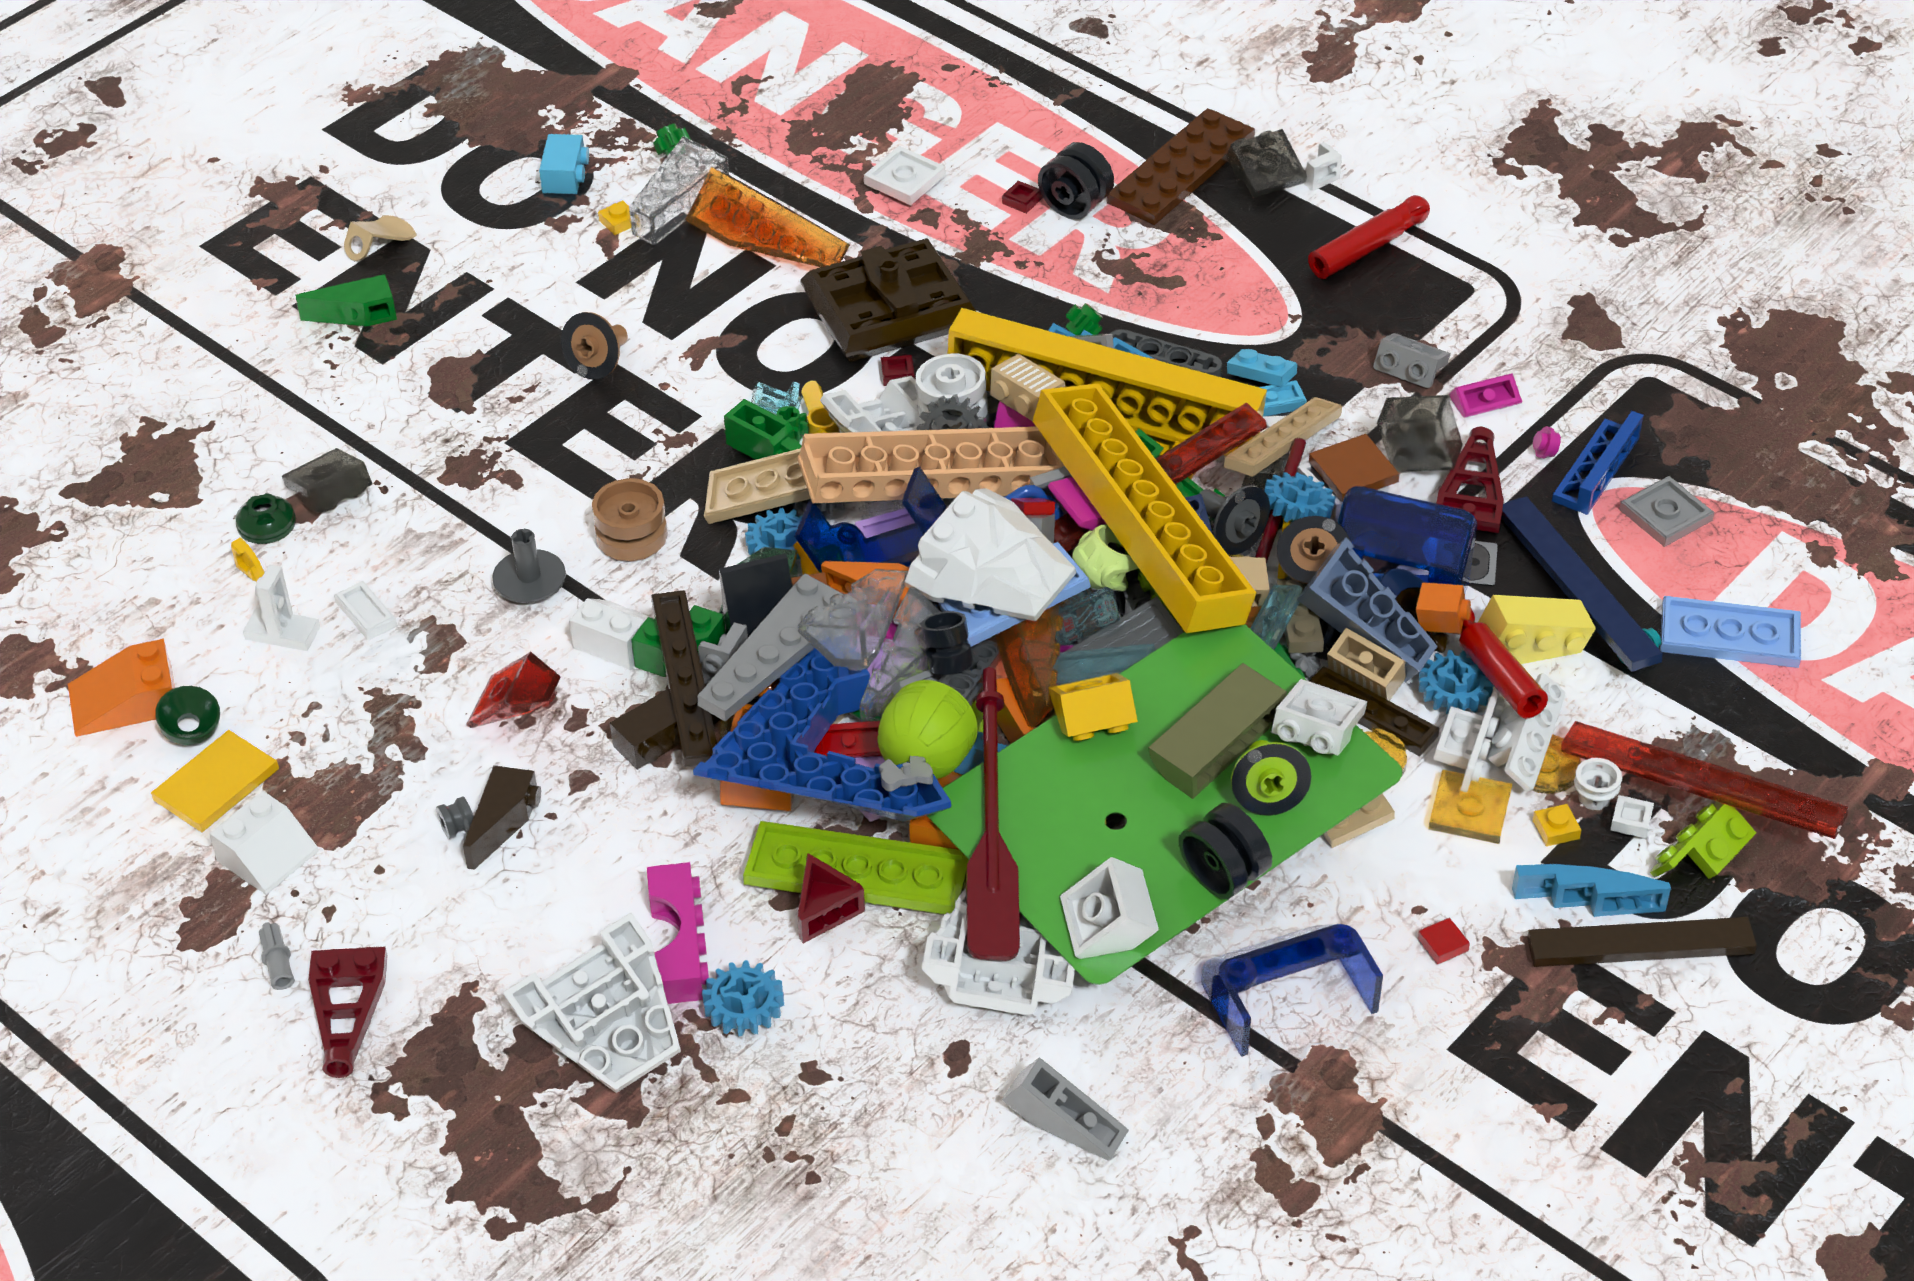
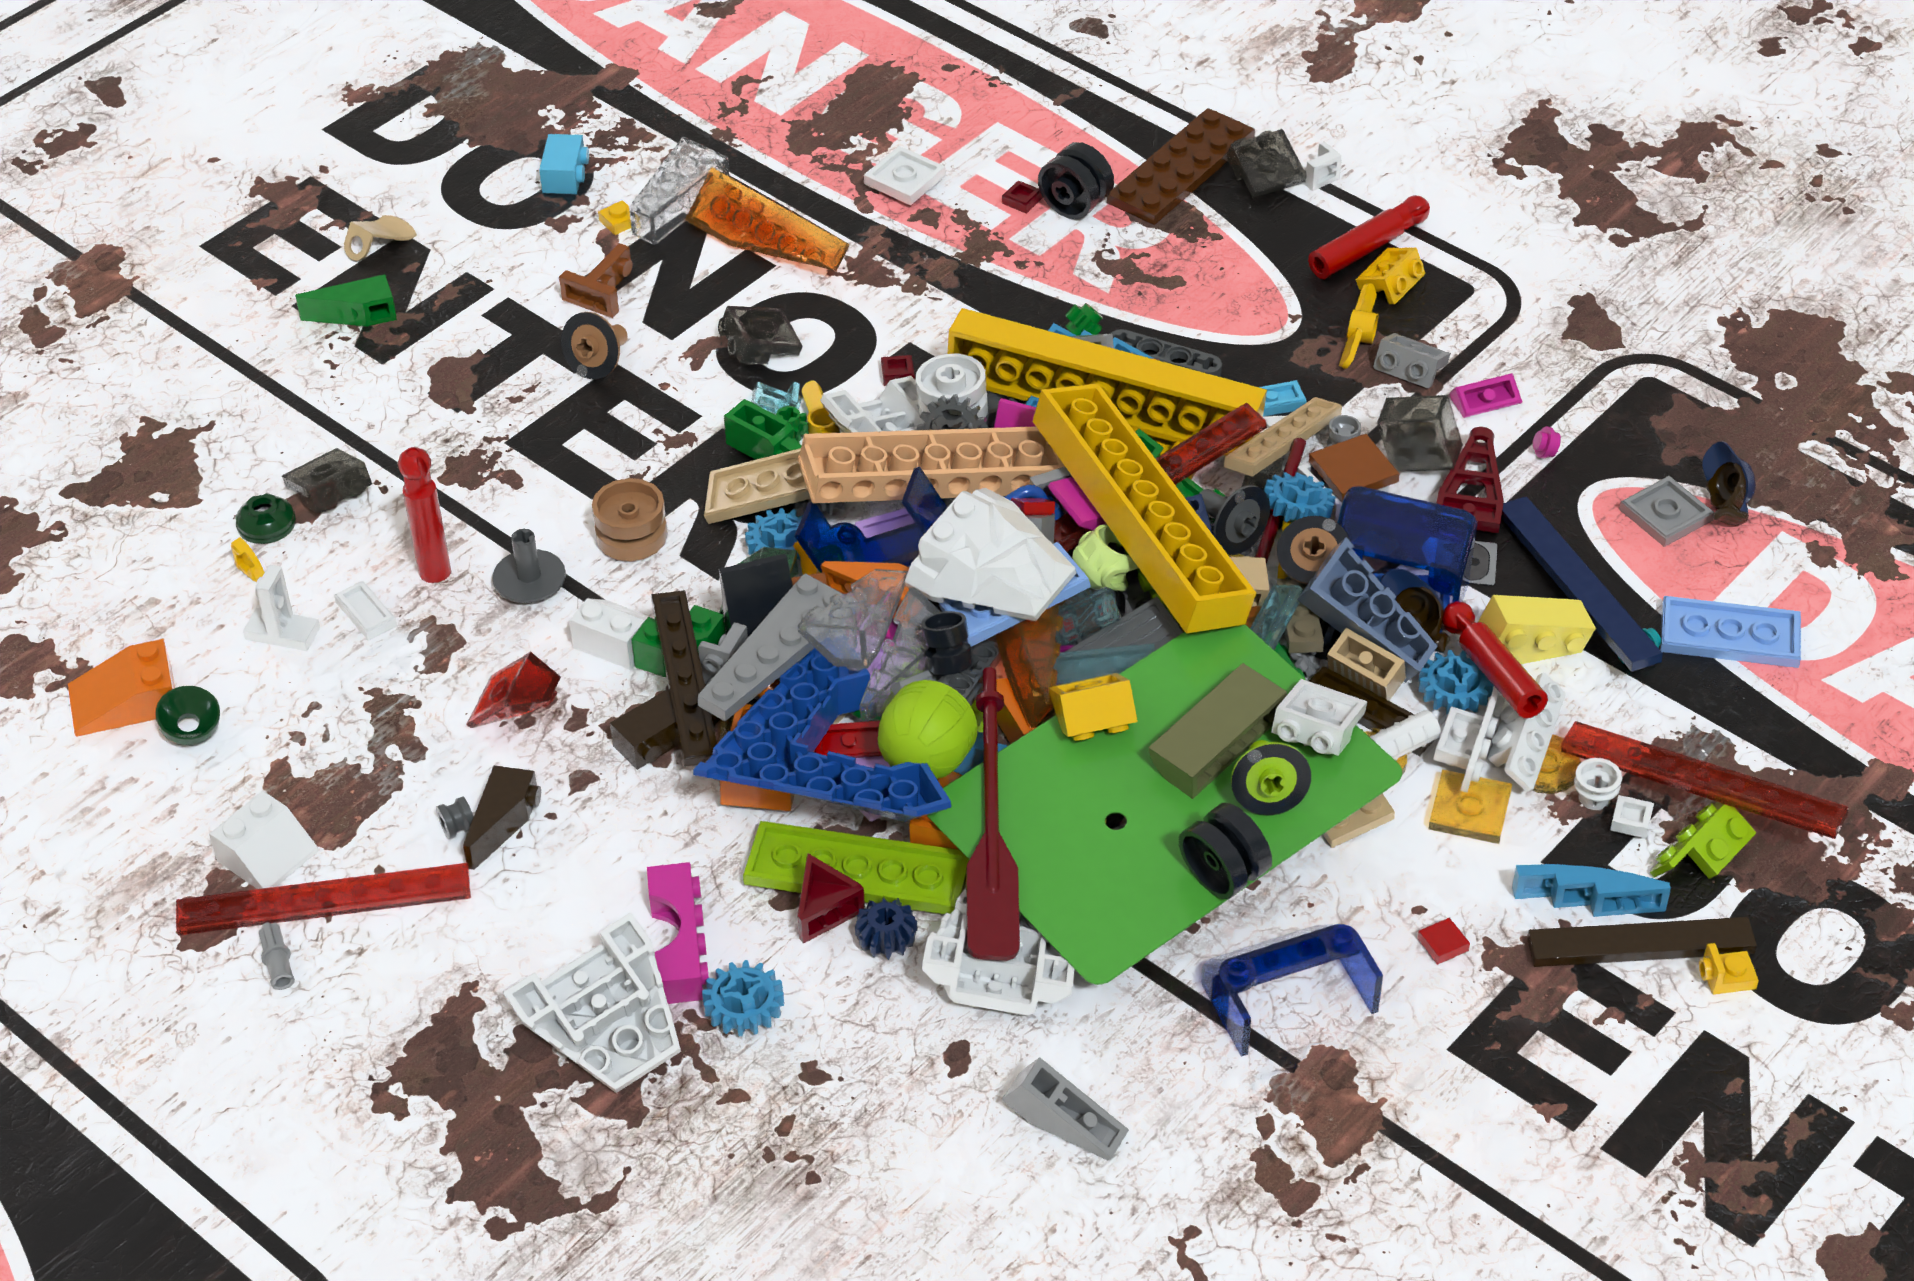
yellow tile [151,729,279,833] -> none
dark red plate [308,946,388,1078] -> none
green gear [653,123,691,159] -> none
dark brown piece [800,238,977,362] -> none
light grey piece [879,756,933,791] -> none
tan brick [990,353,1065,421] -> none
white slope [1060,857,1159,959] -> none
medium azure plate [1227,349,1297,387] -> none
orange brick [1416,582,1471,634] -> none
yellow plate [1532,804,1581,847] -> none
blue fence [1552,411,1644,515] -> none
none -> clear red tile [176,863,471,936]
none -> red piece [398,447,451,583]
none -> dark orange bracket [559,243,632,319]
none -> clear smoke plate [718,306,803,365]
none -> dark blue gear [855,896,918,960]
none -> light grey wheel [1327,415,1361,447]
none -> yellow piece [1339,283,1379,369]
none -> yellow bracket [1356,247,1425,304]
none -> white axle [1370,710,1441,761]
none -> yellow bracket [1699,943,1759,995]
none -> dark brown hair [1702,441,1756,525]

